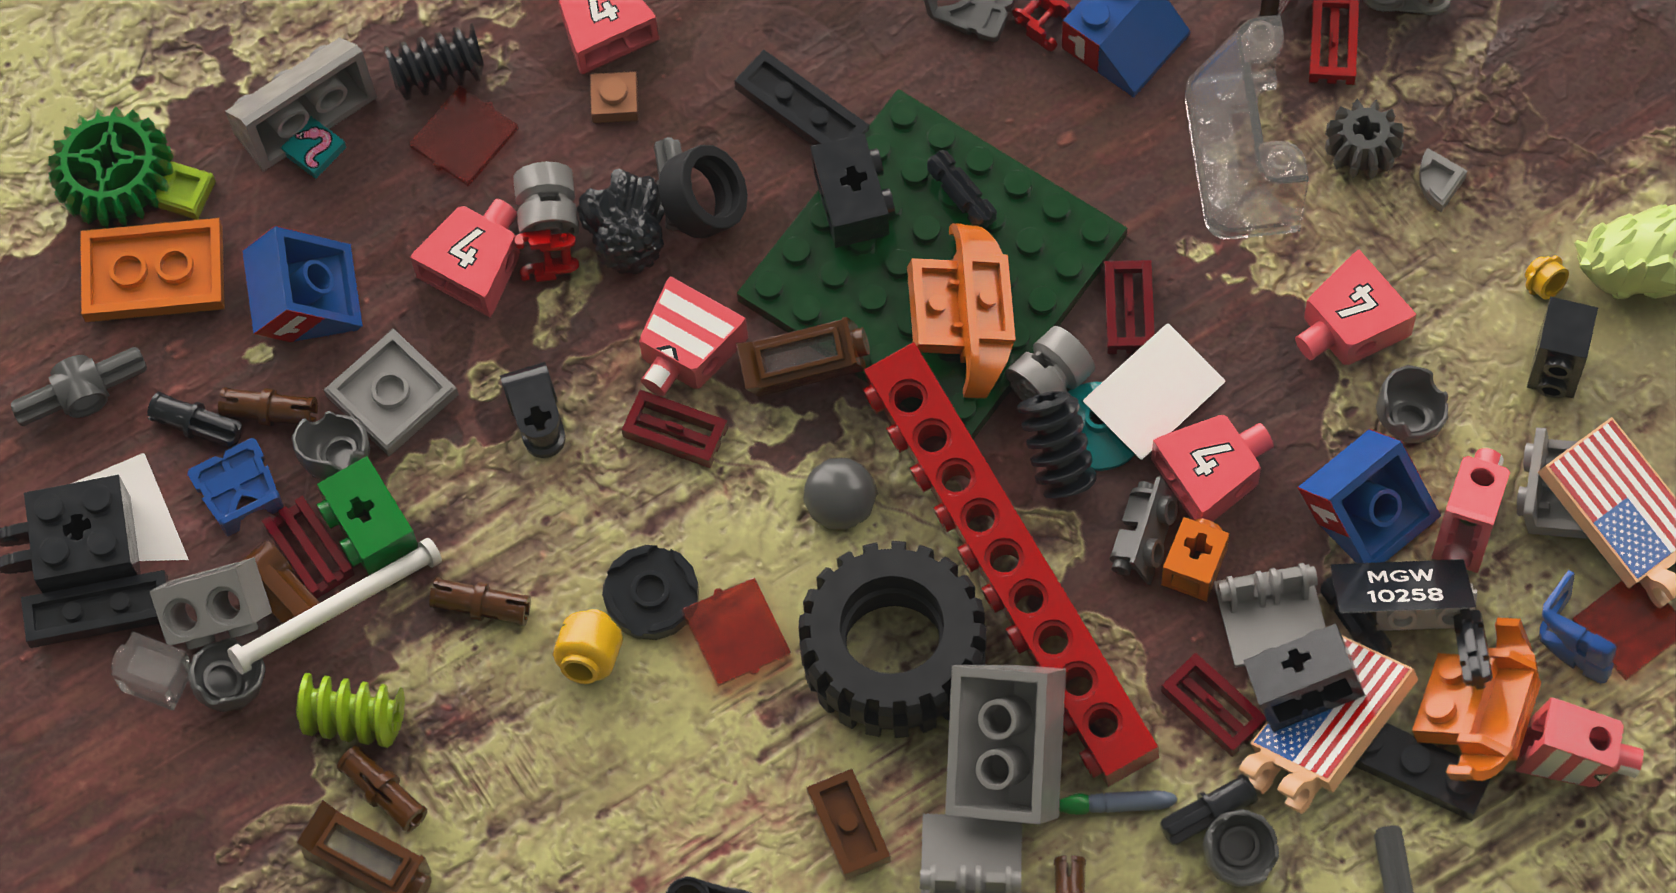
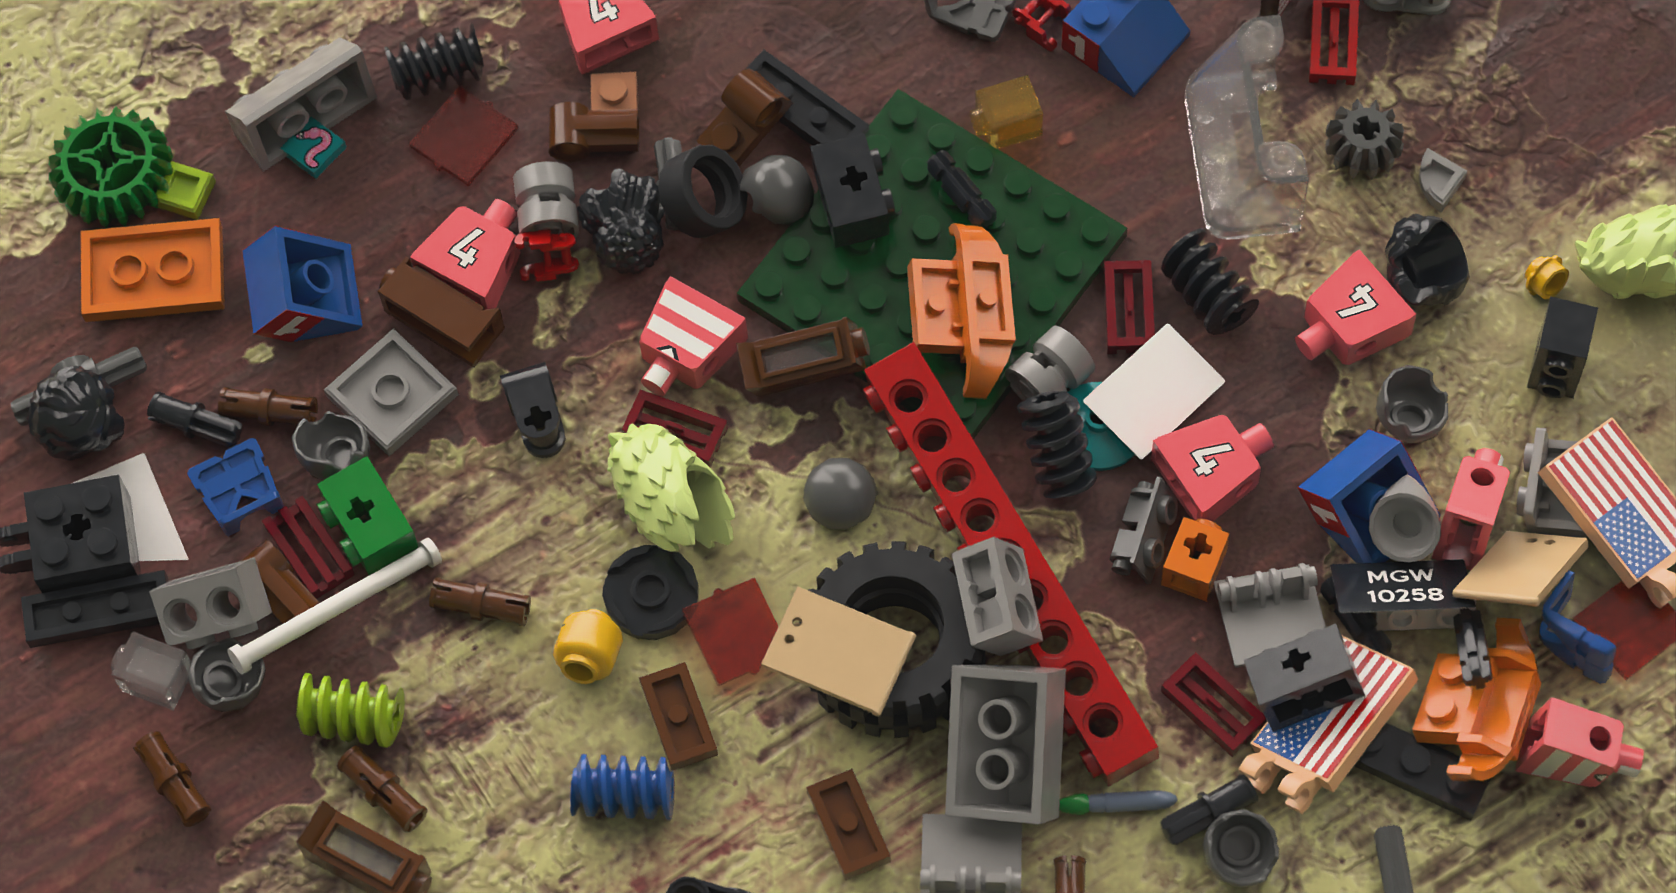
none -> black hair [27,366,125,461]
none -> reddish brown pin [133,731,212,827]
none -> reddish brown window [378,256,505,367]
none -> reddish brown piece [548,102,640,162]
none -> blue piece [570,754,675,820]
none -> yellowish green head [607,423,735,552]
none -> reddish brown plate [639,662,718,771]
none -> reddish brown plate [696,68,793,166]
none -> dark grey hair [740,155,815,225]
none -> tan container [761,586,916,716]
none -> light grey brick [952,537,1043,656]
none -> clear yellow brick [970,75,1043,149]
none -> black piece [1161,228,1259,335]
none -> light grey piece [1369,474,1441,563]
none -> black hair [1385,214,1470,306]
none -> tan container [1452,531,1589,606]

